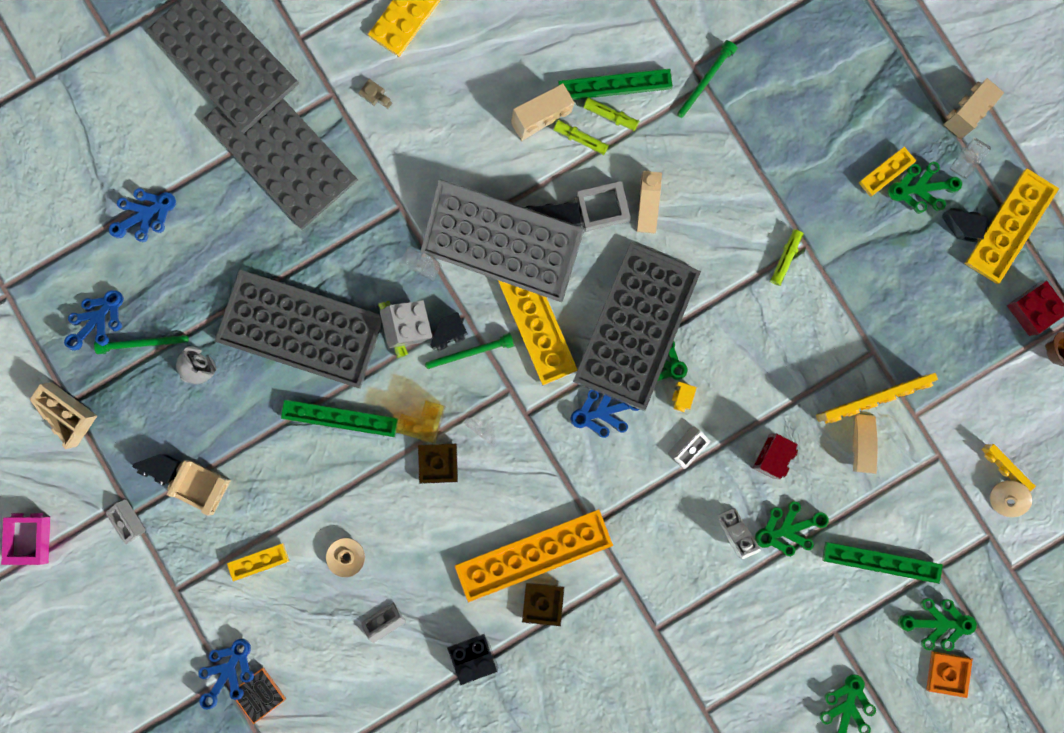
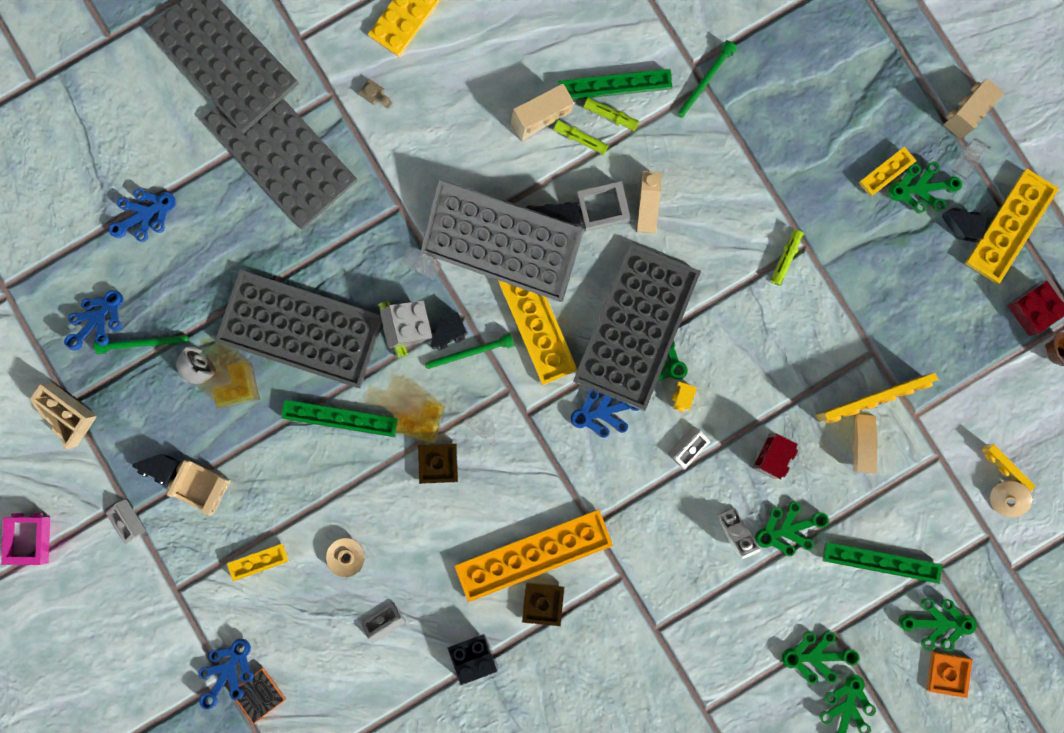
none -> clear yellow brick [212,361,260,409]
none -> green plant [781,631,860,684]

